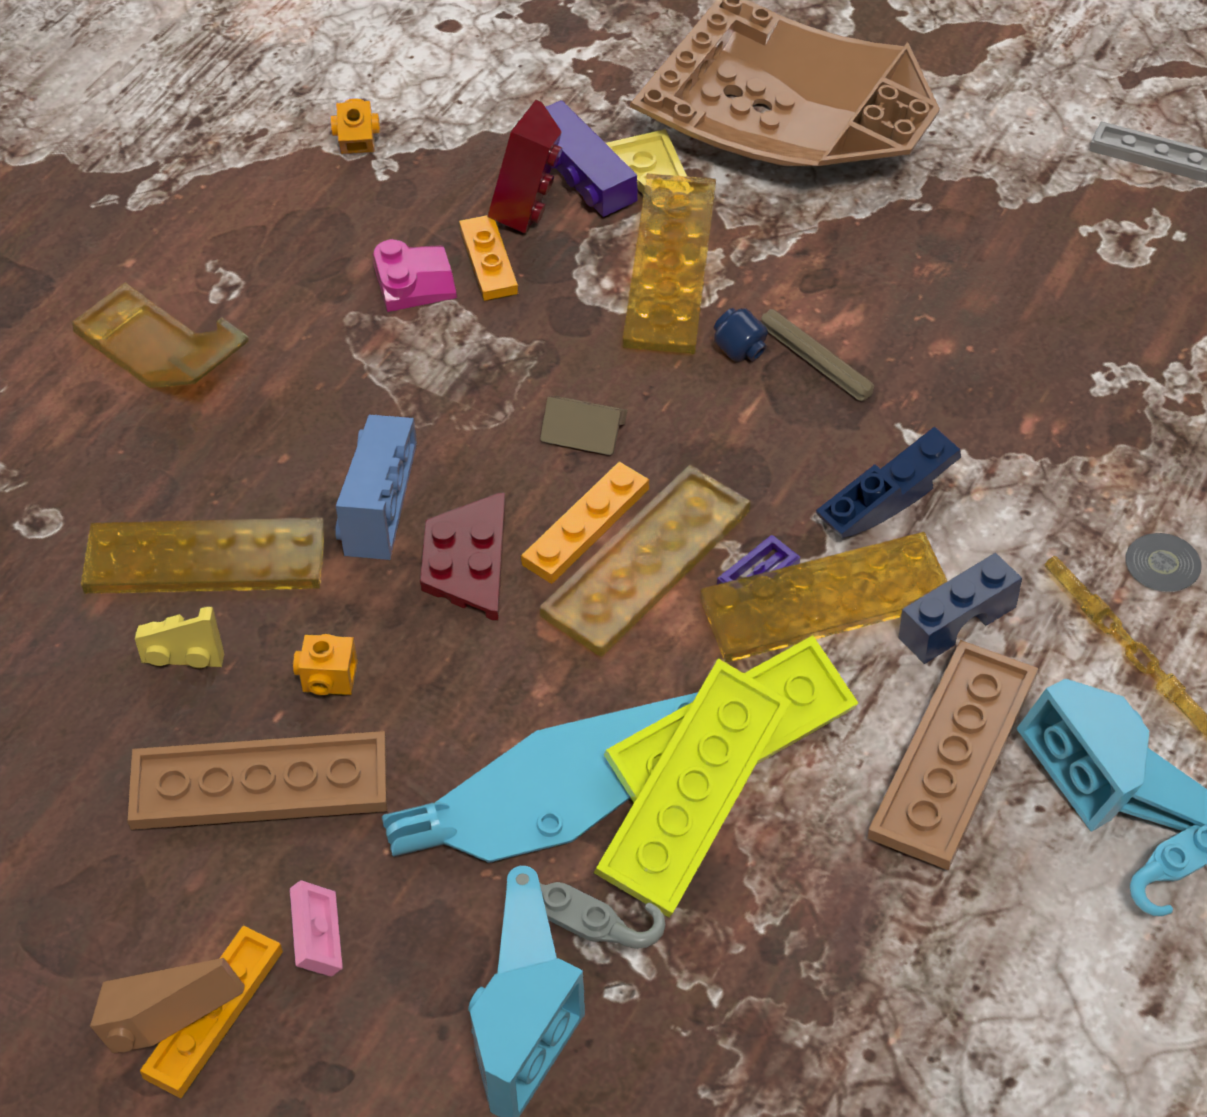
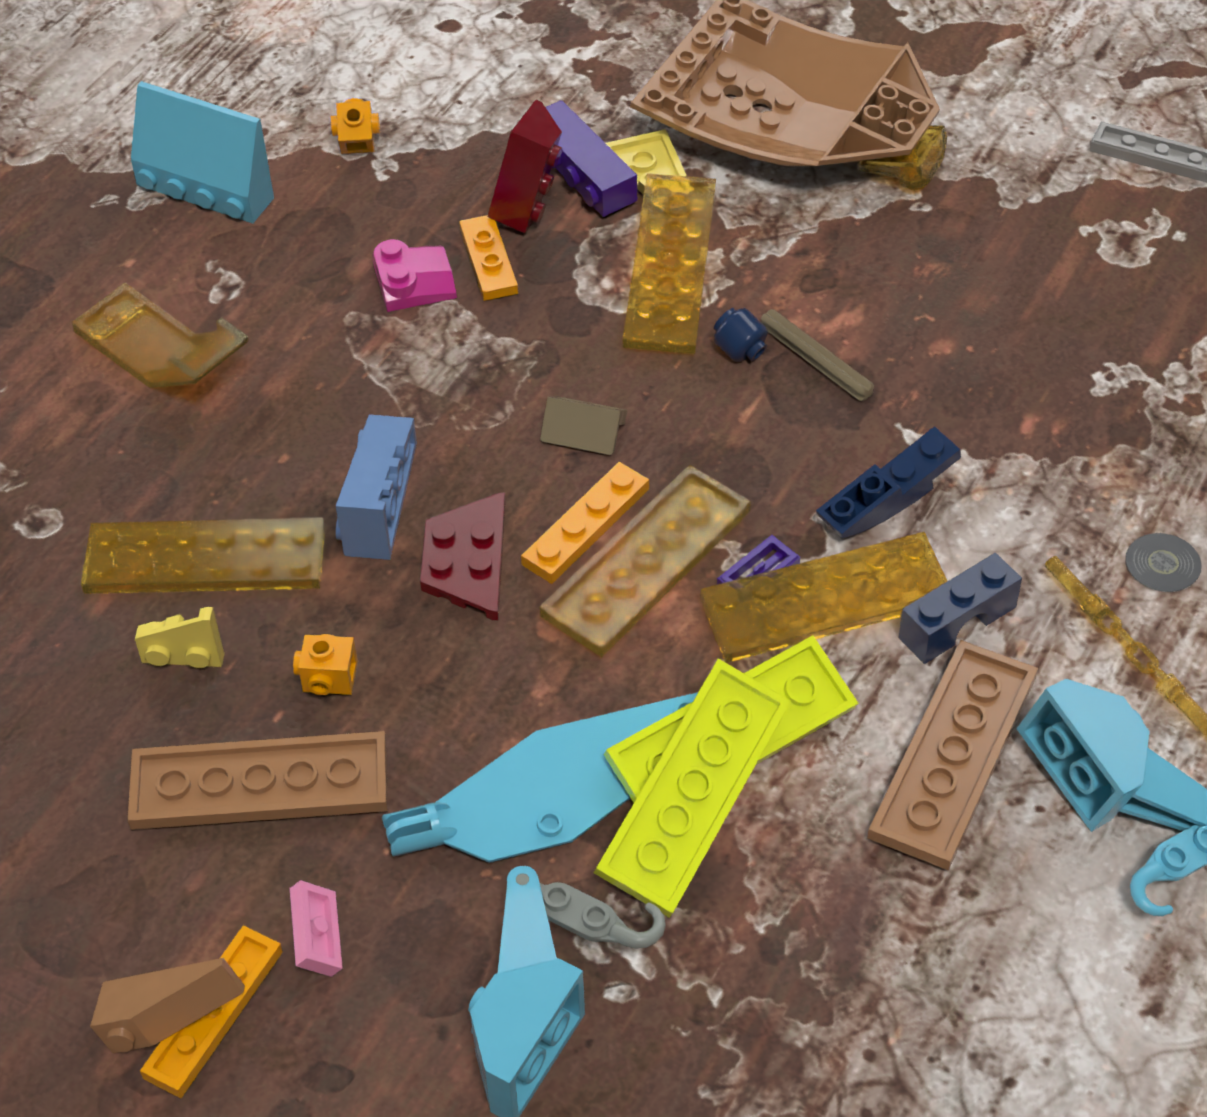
none -> medium azure slope [131,81,274,224]
none -> clear yellow slope [857,125,947,190]

